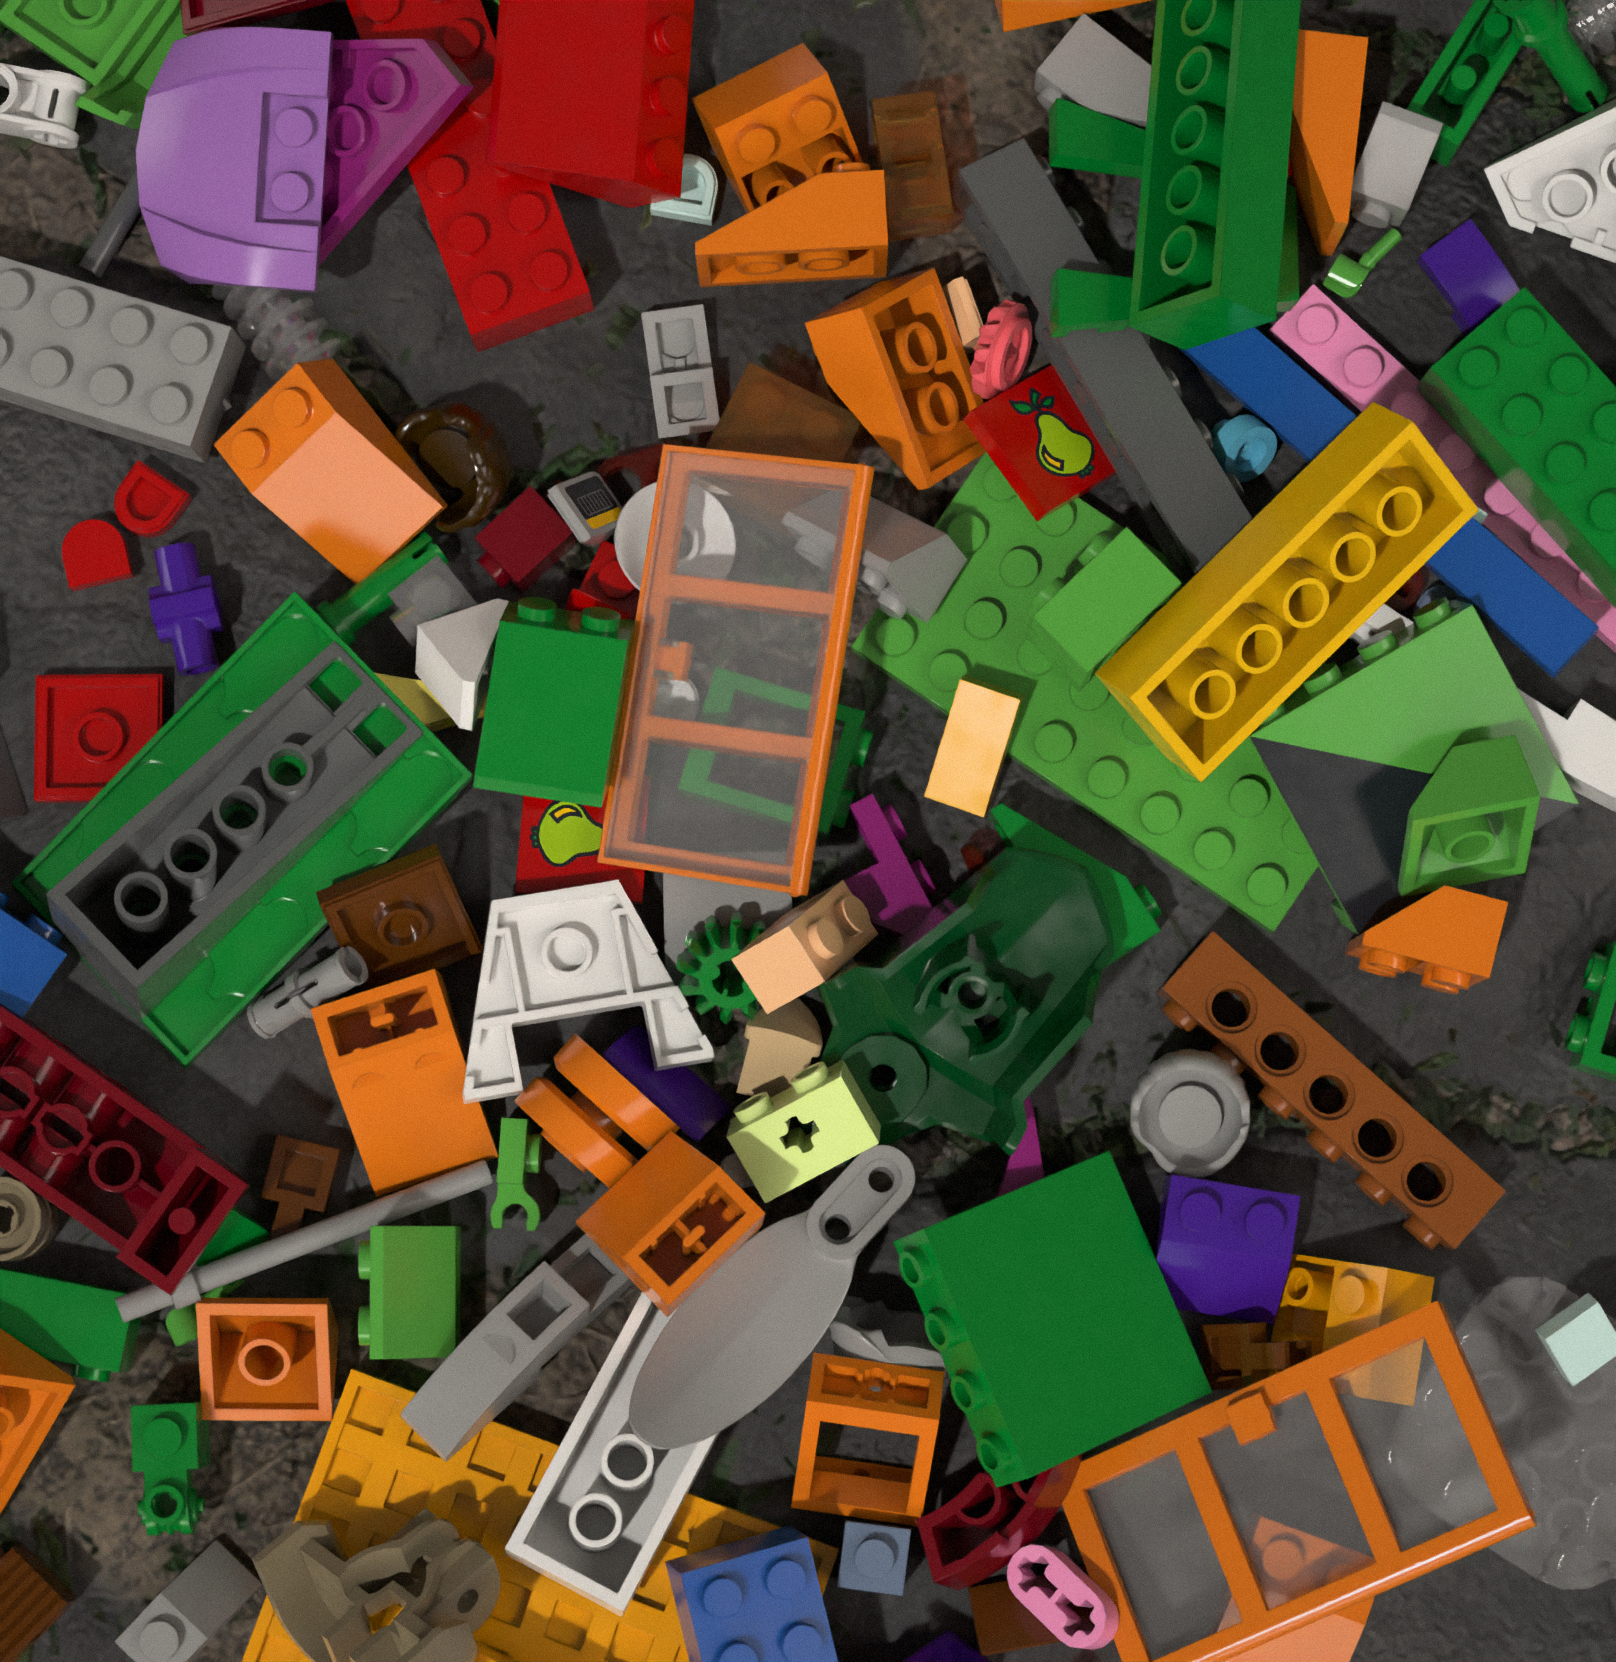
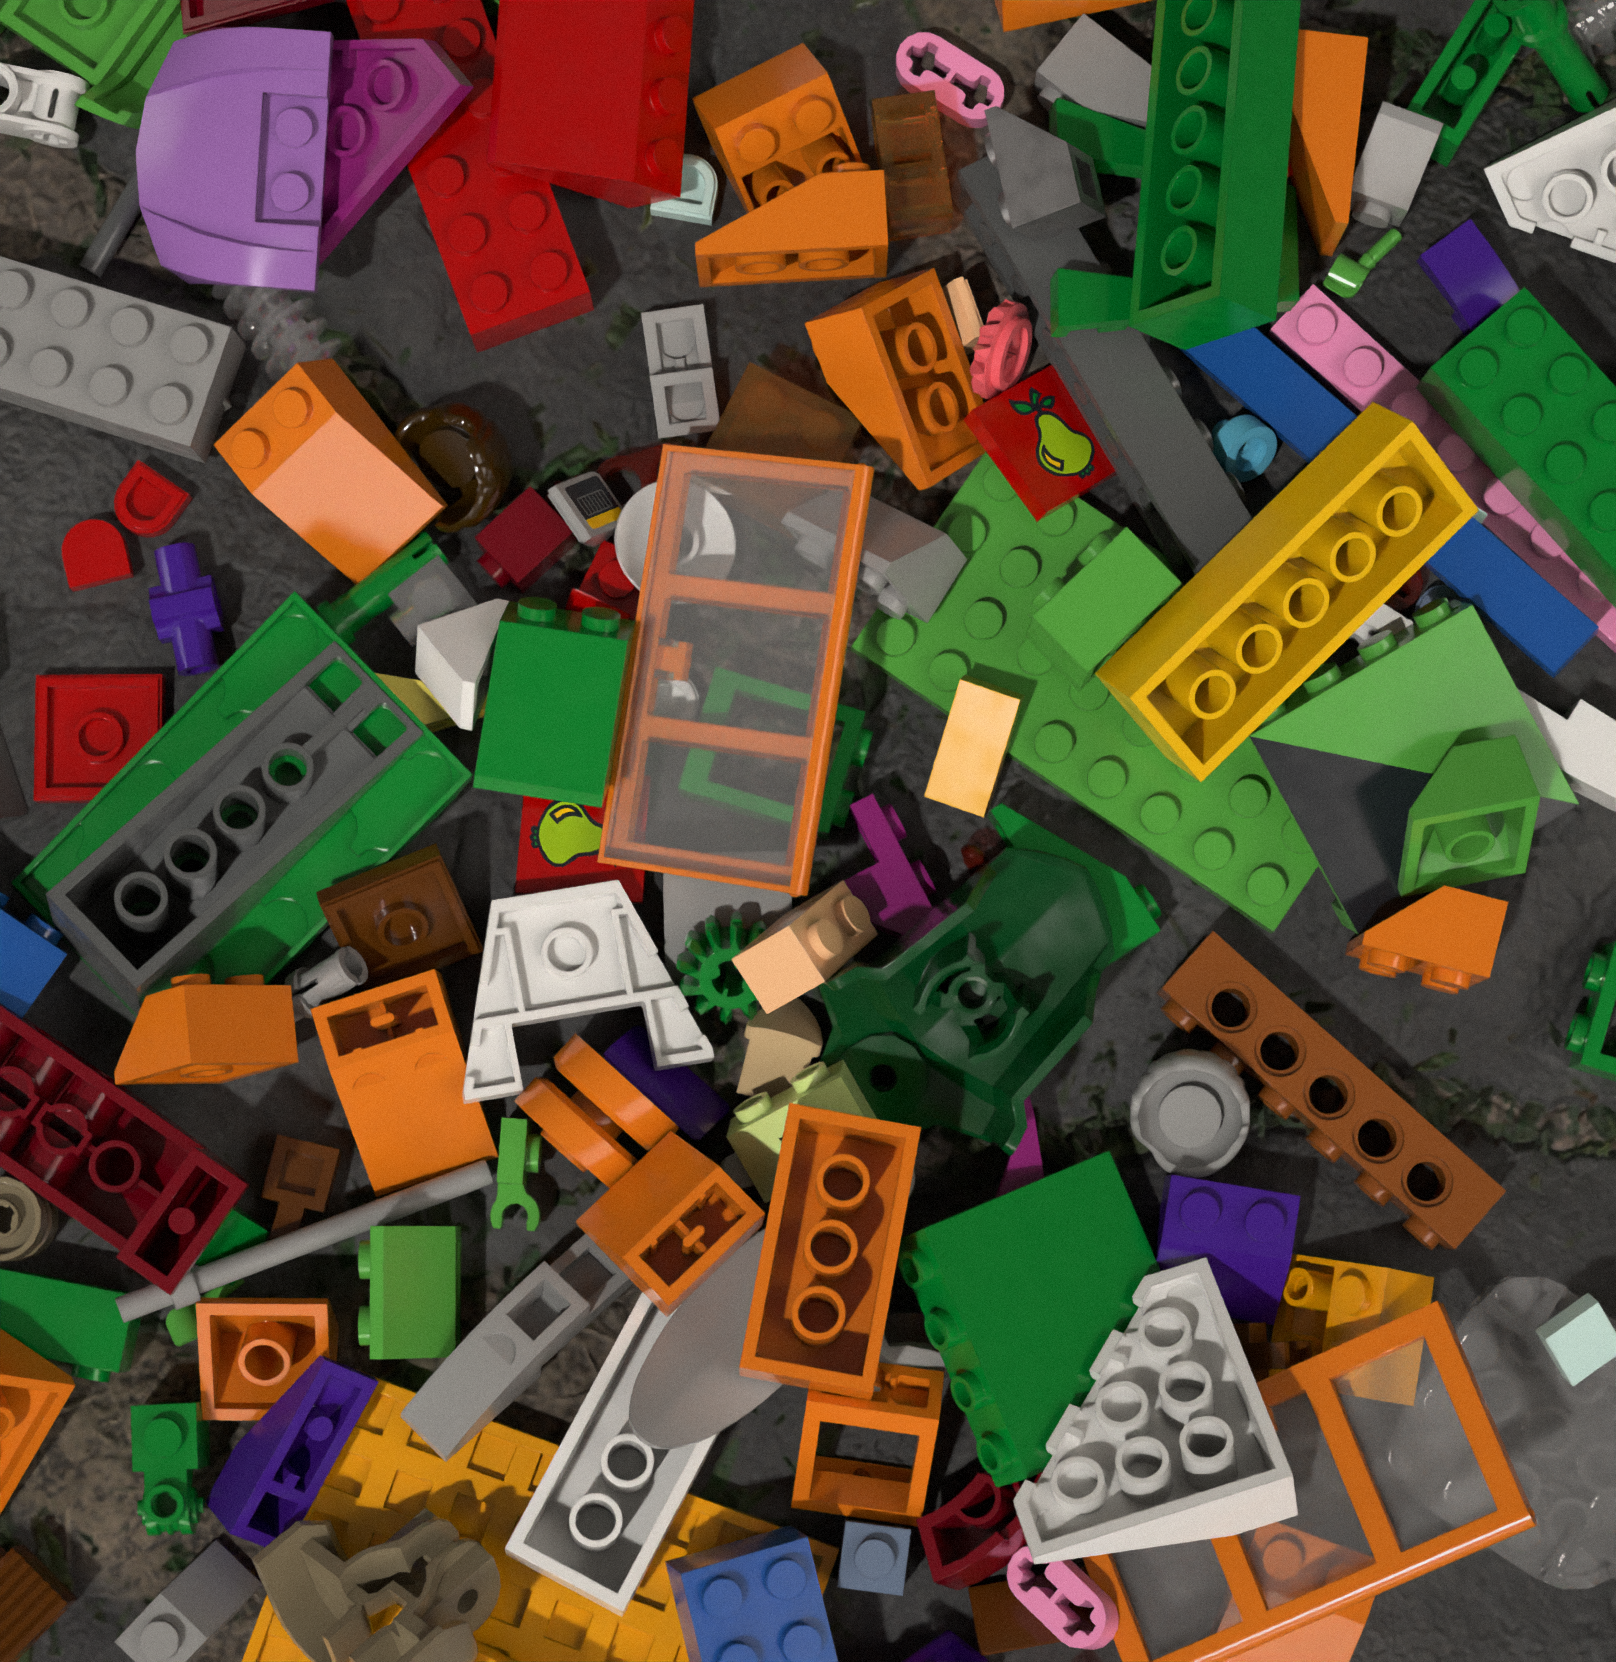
none -> orange slope [114,974,298,1085]
none -> dark purple slope [205,1355,378,1547]
none -> orange brick [739,1103,921,1400]
none -> bright pink beam [896,32,1004,128]
none -> flat silver slope [984,106,1107,243]
none -> white slope [1013,1257,1298,1564]

